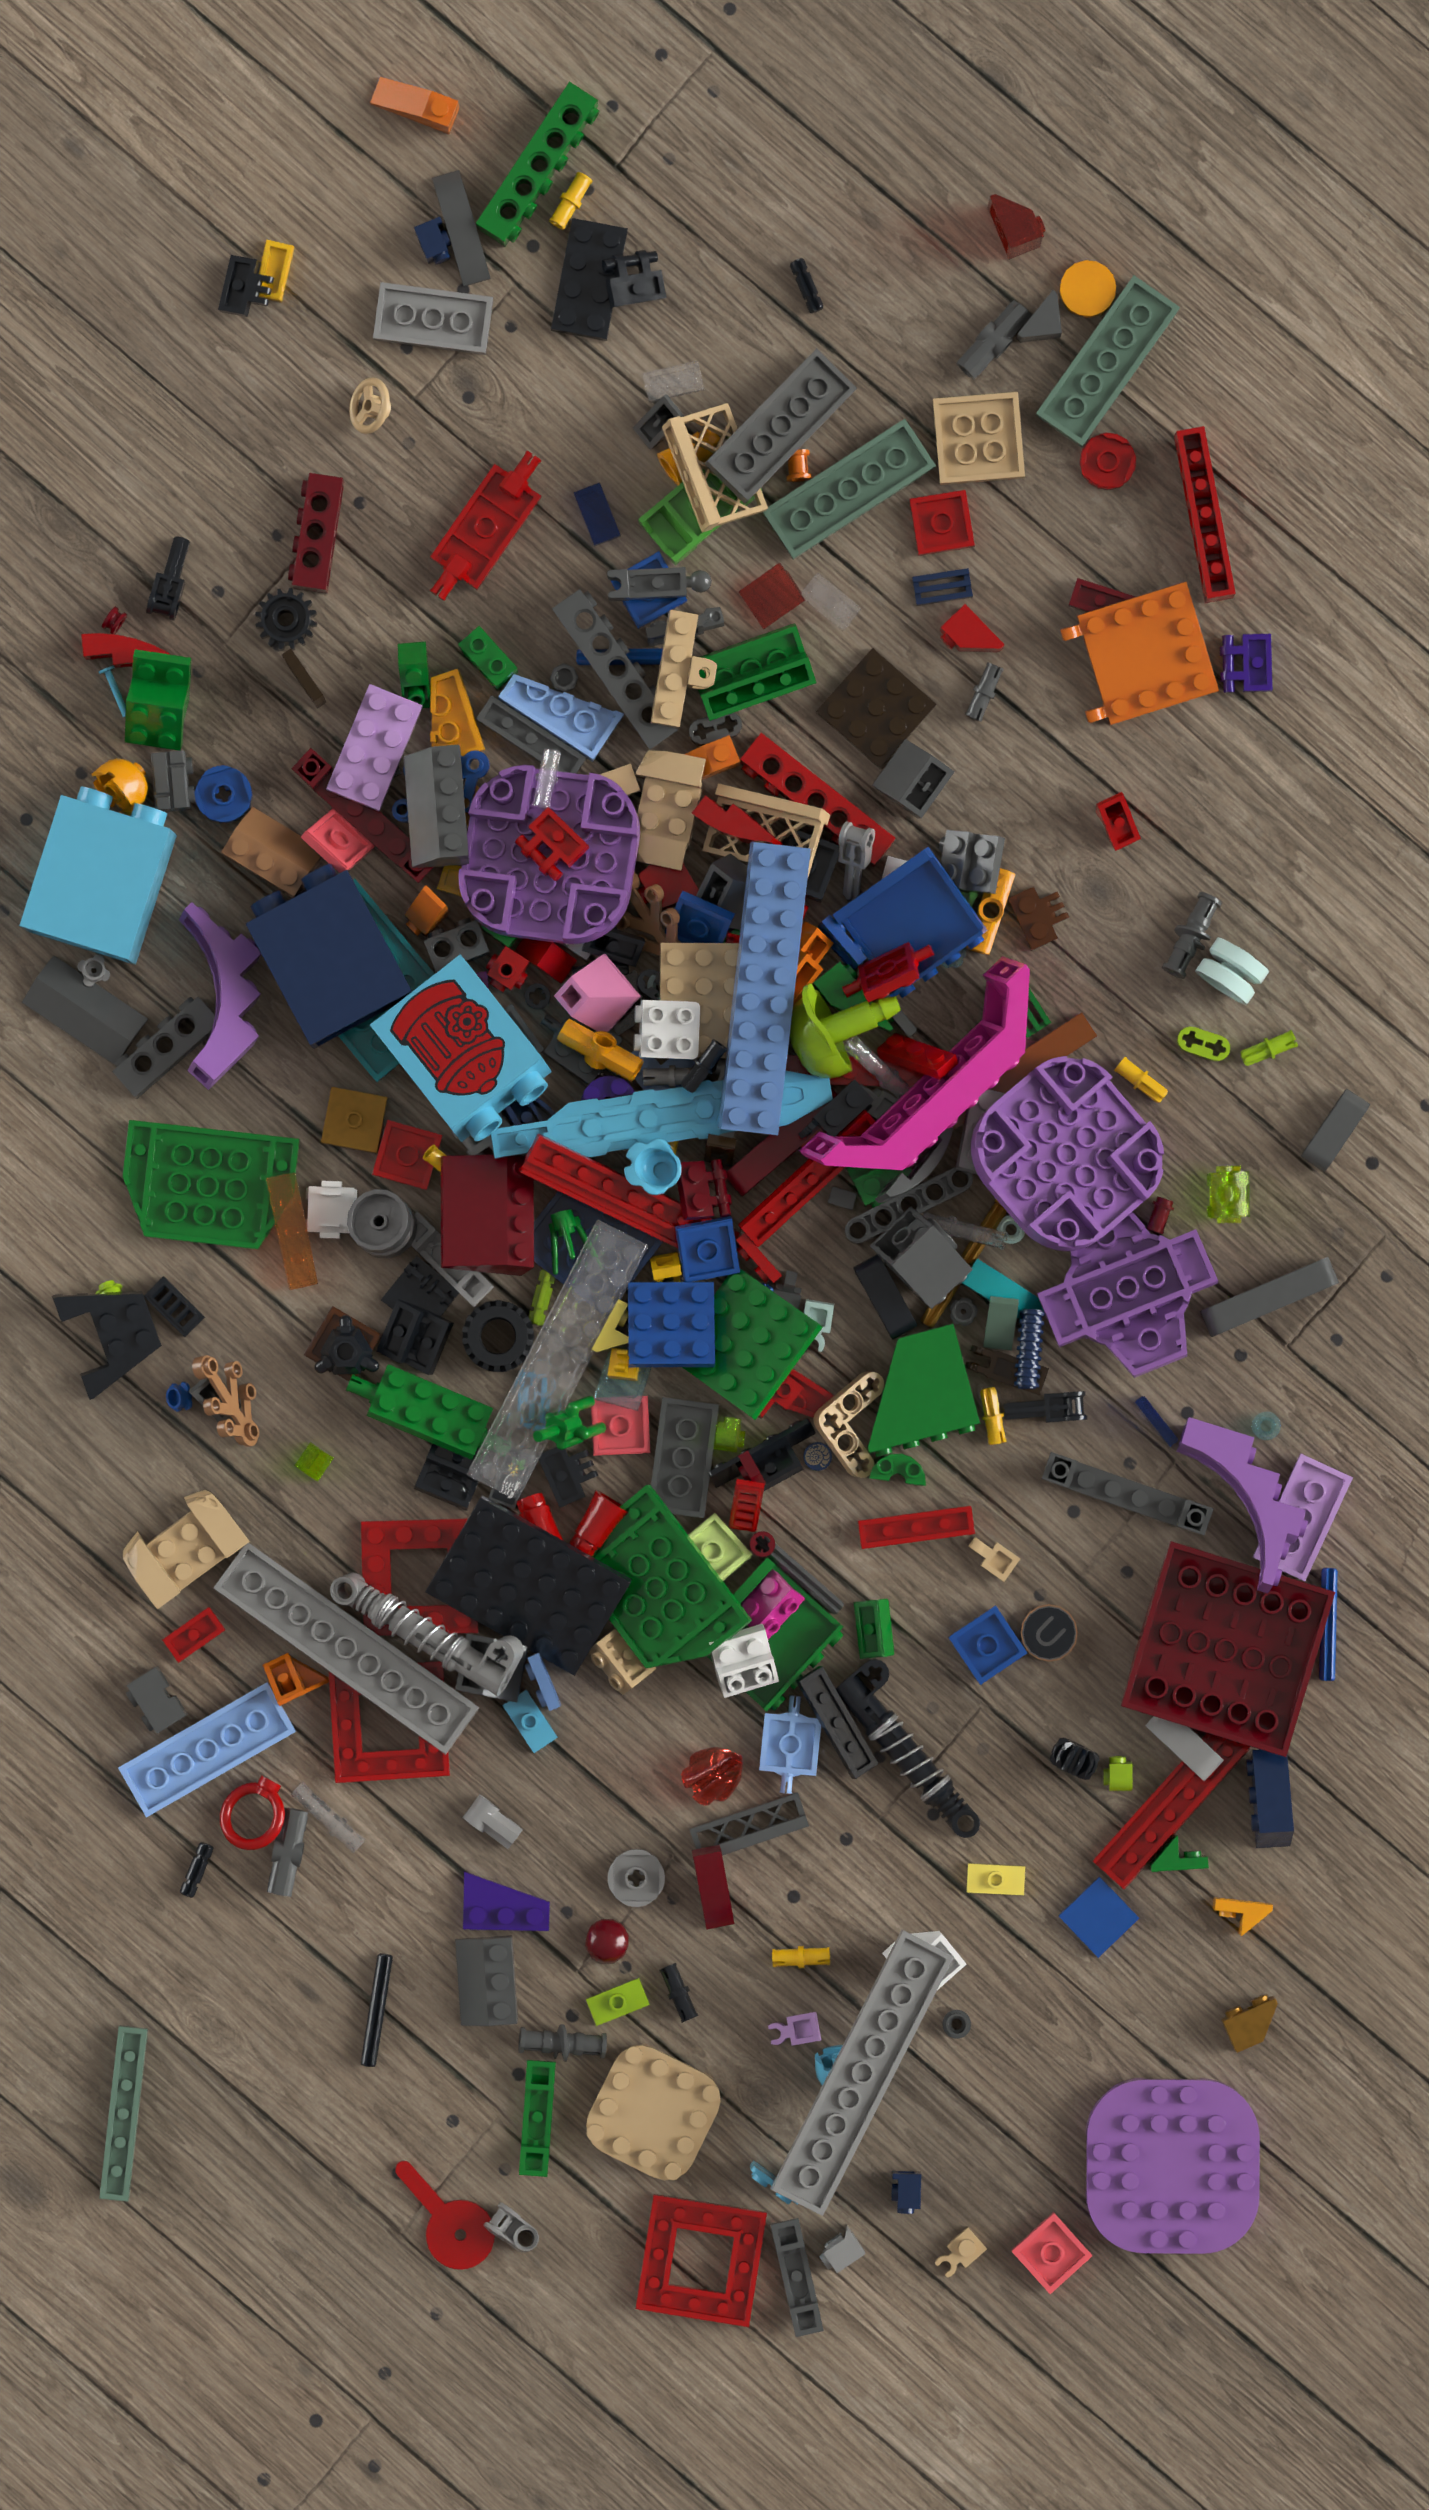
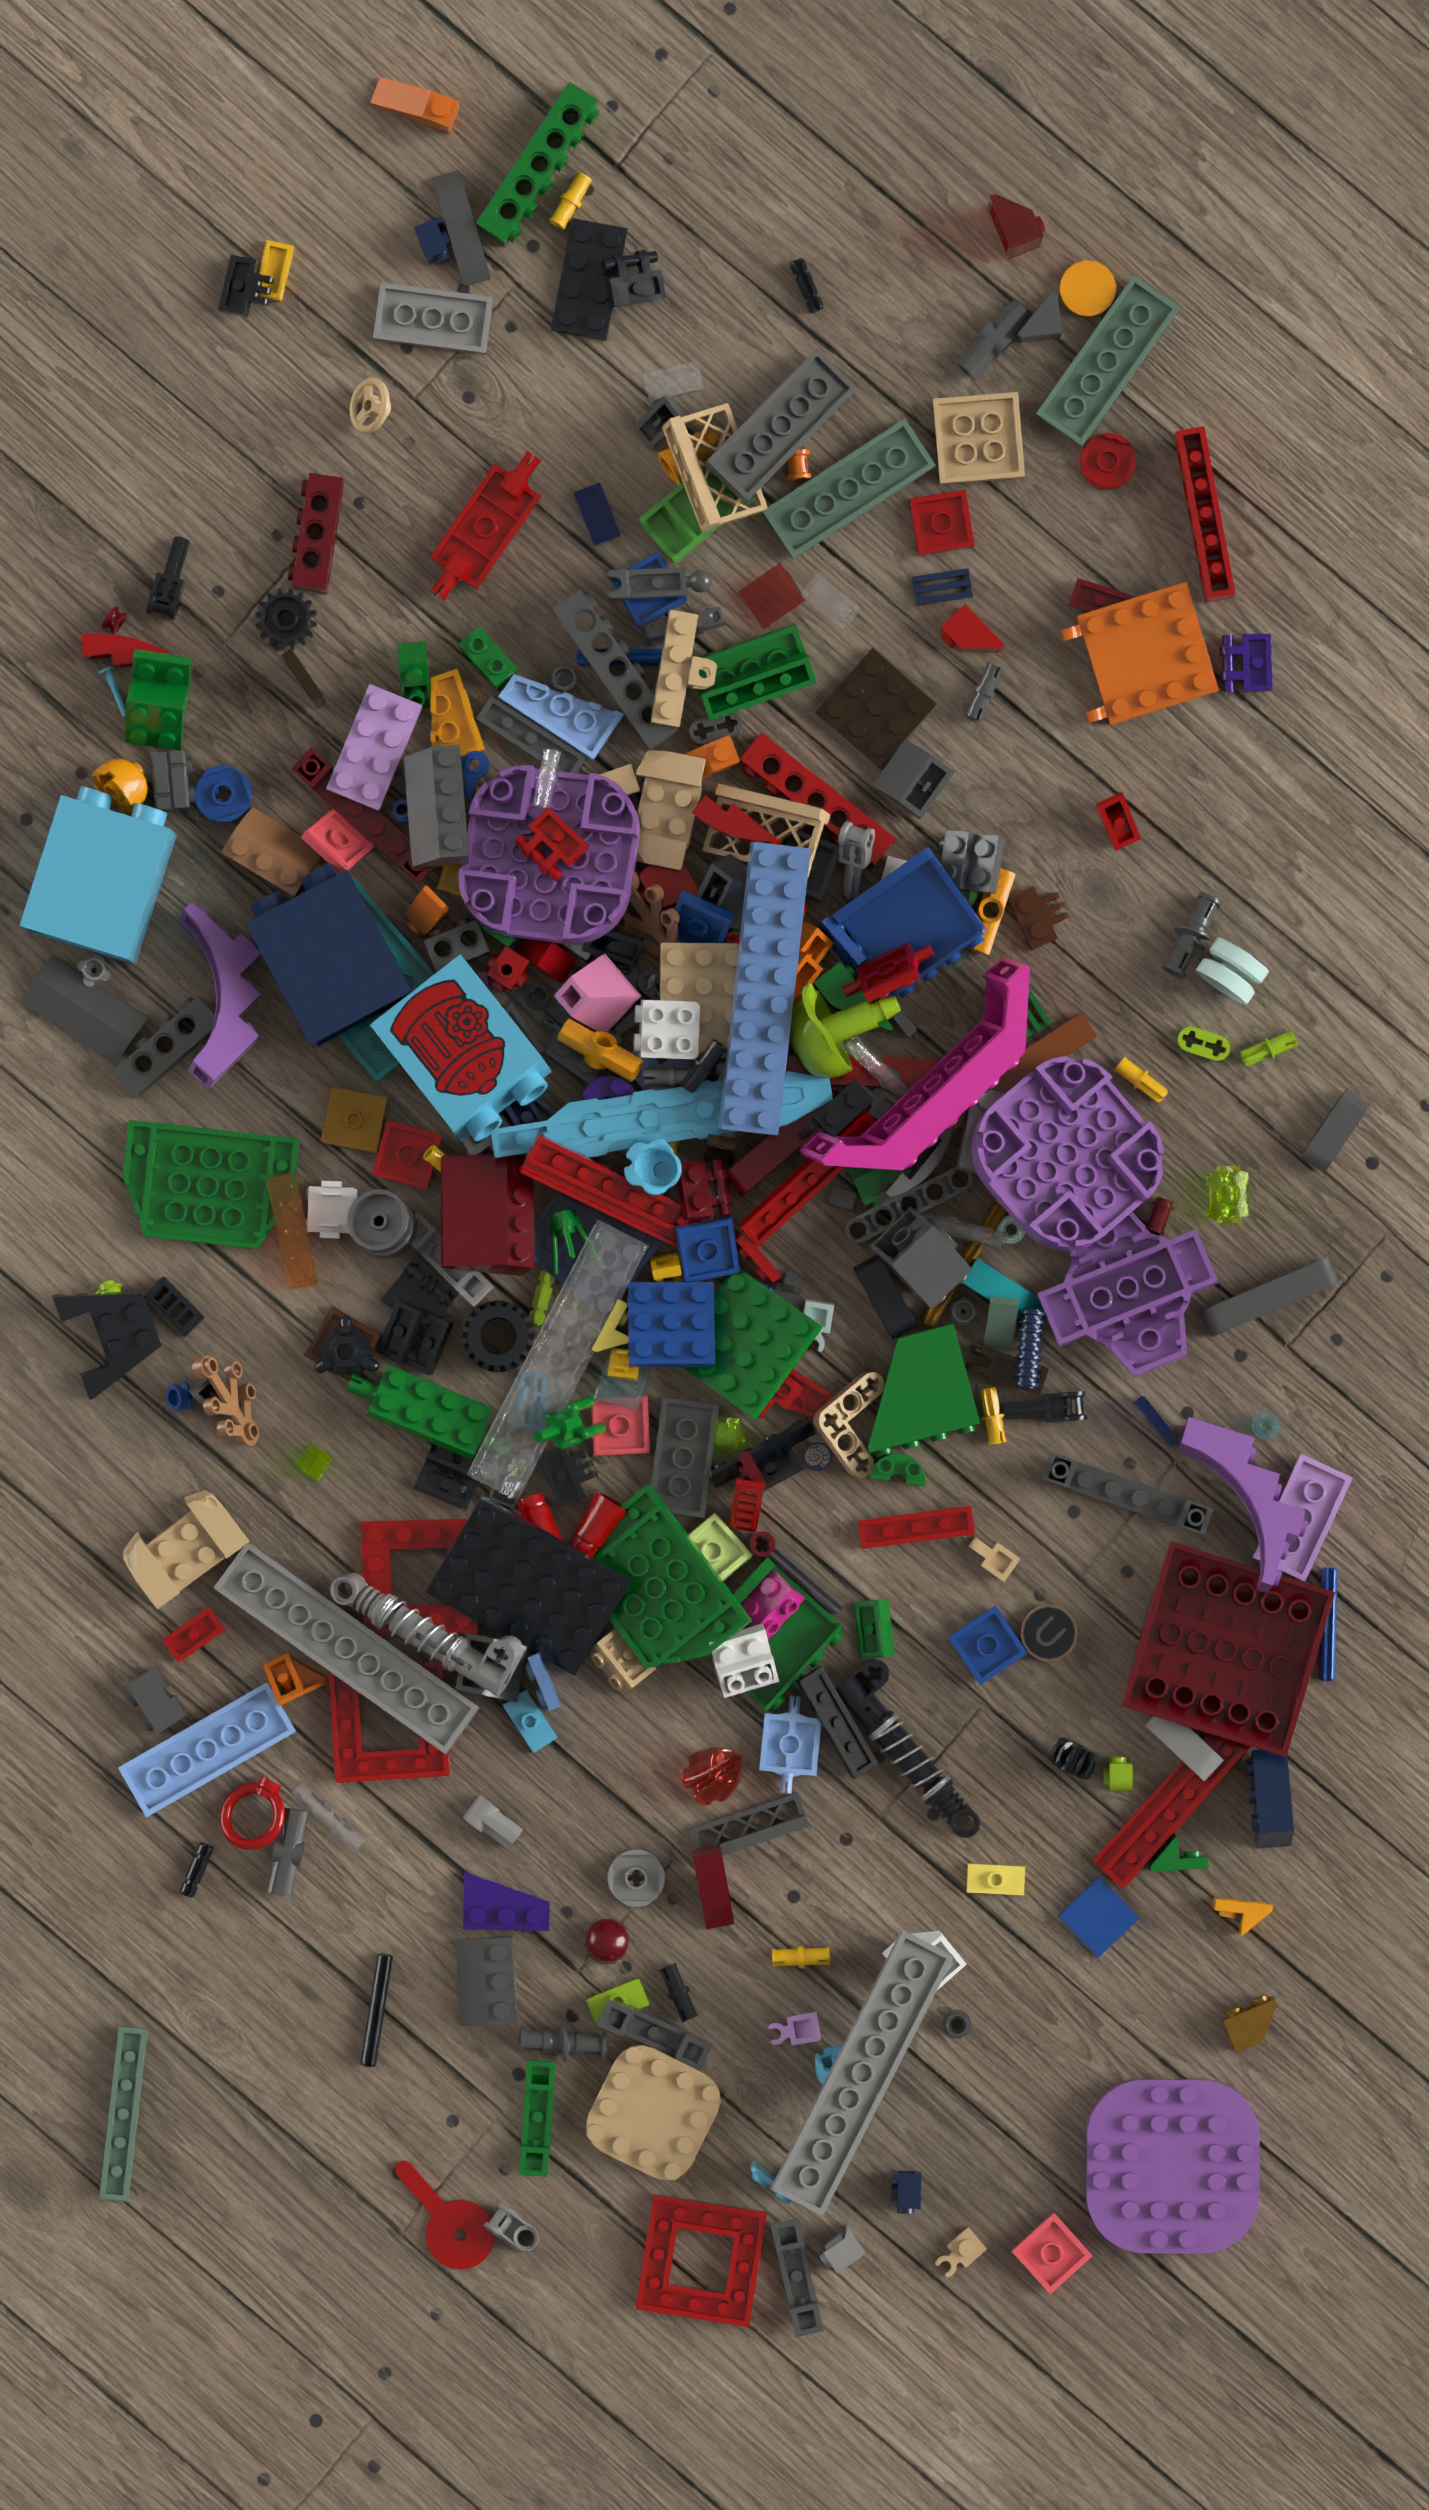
red plate [876,1033,959,1080] -> none
none -> dark grey slope [596,1999,712,2071]

